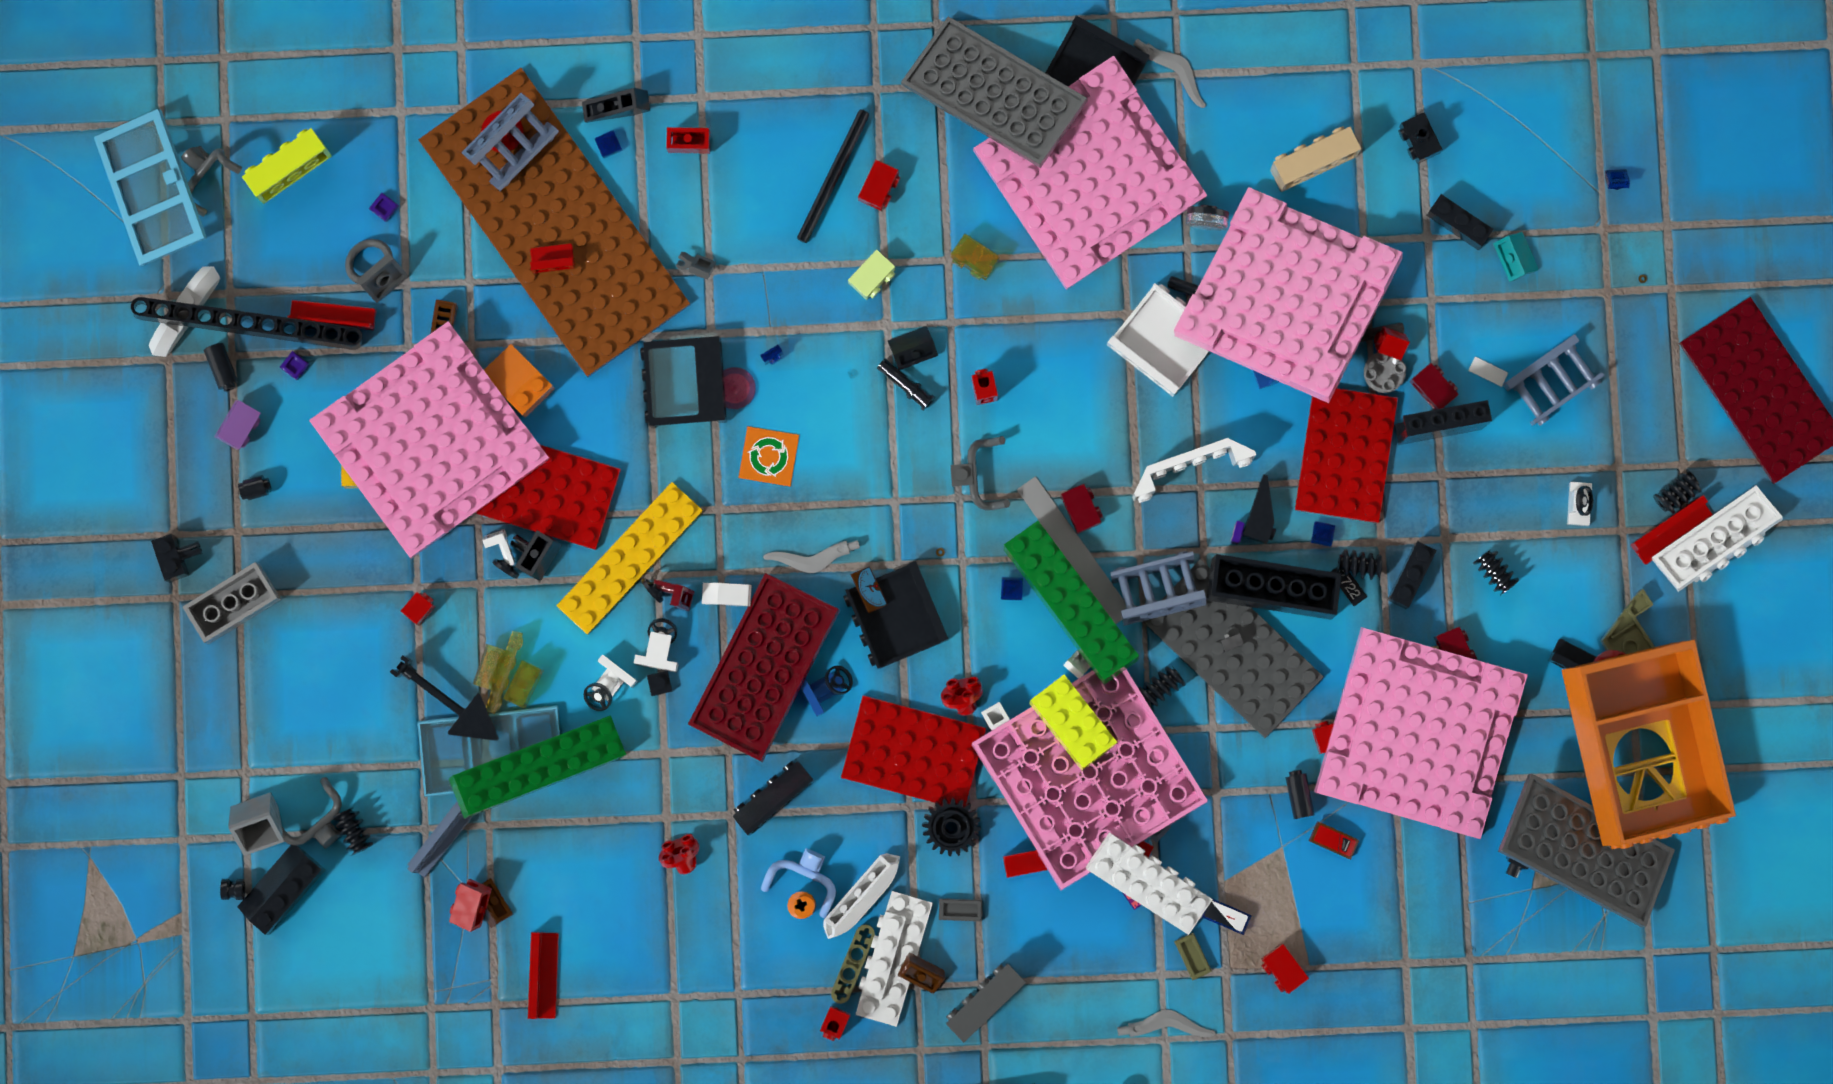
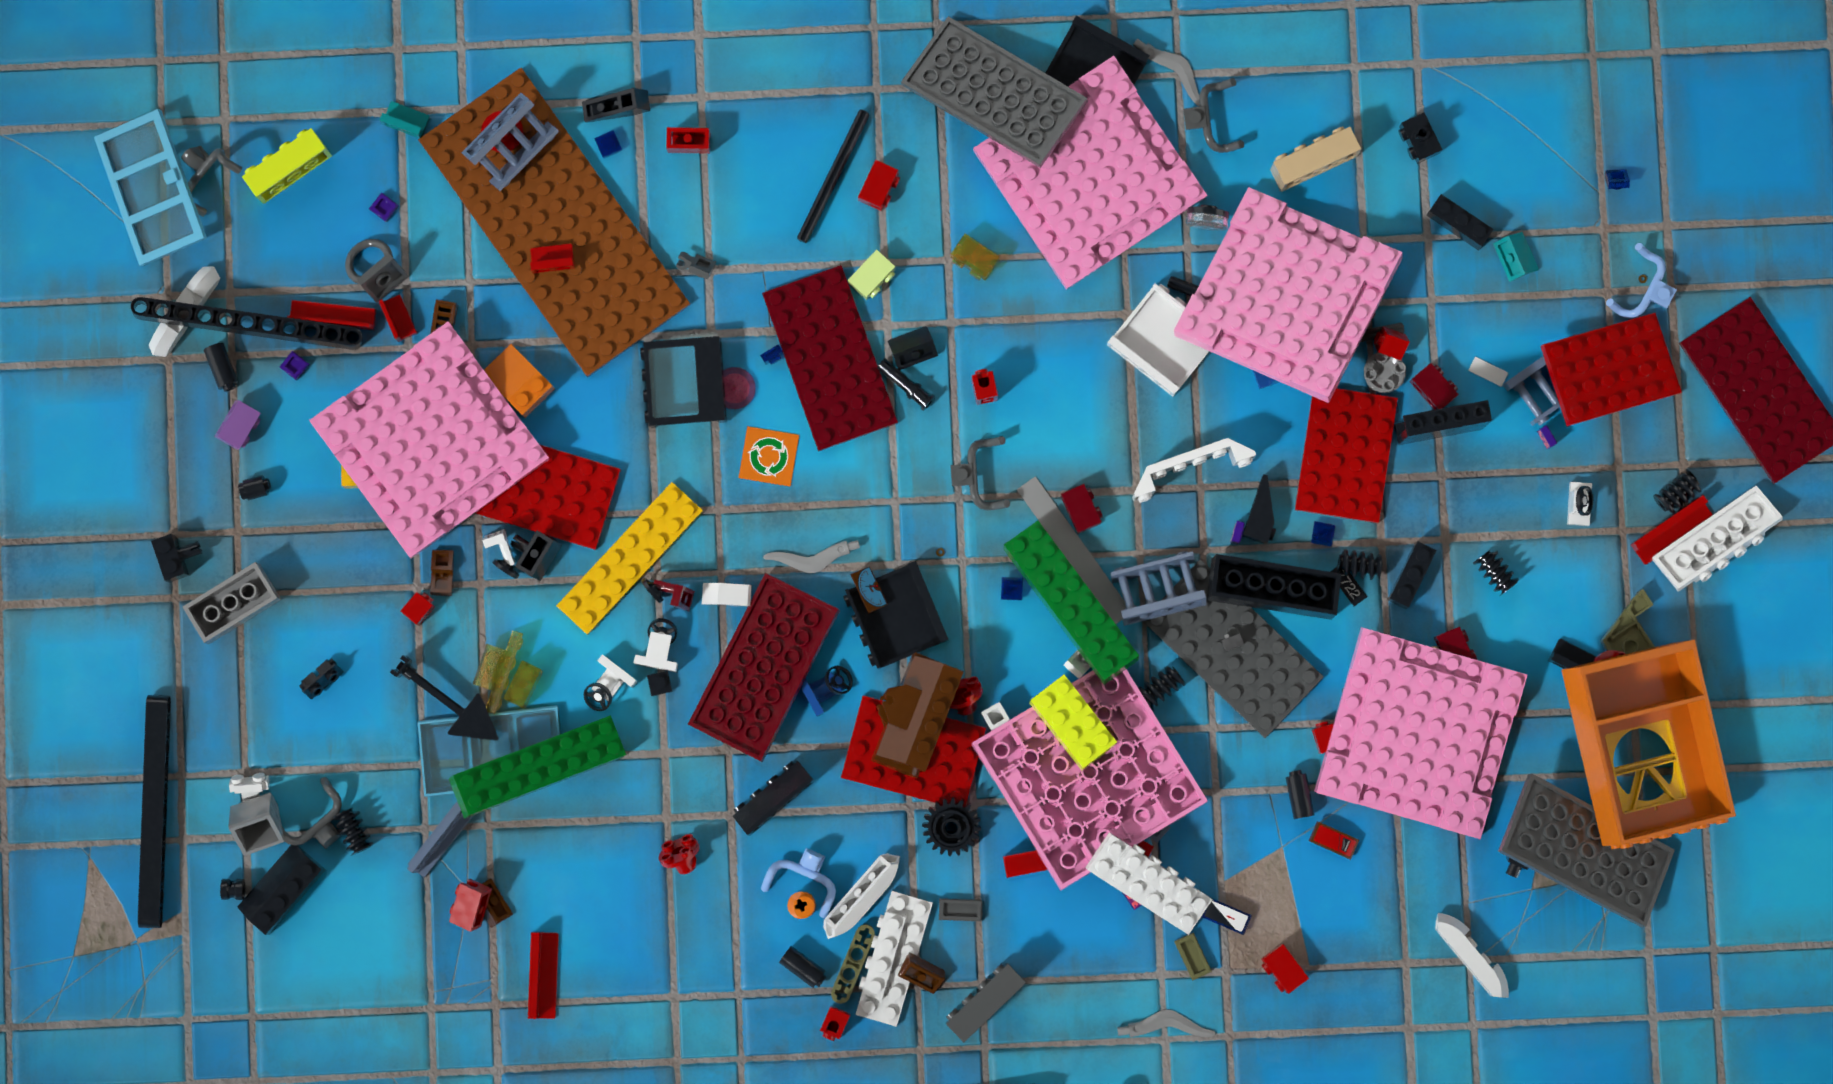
none -> black beam [138,695,171,928]
none -> white piece [229,773,270,801]
none -> black hinge [299,658,344,700]
none -> red panel [378,294,418,342]
none -> teal panel [379,101,430,138]
none -> reddish brown slope [430,550,454,596]
none -> dark red plate [762,265,898,452]
none -> black brick [779,946,826,988]
none -> reddish brown piece [871,652,964,778]
none -> dark grey piece [1183,78,1244,153]
none -> white brick [1435,913,1509,998]
none -> dark purple tile [1537,426,1557,450]
none -> red plate [1540,313,1682,427]
none -> light blue piece [1606,243,1677,318]

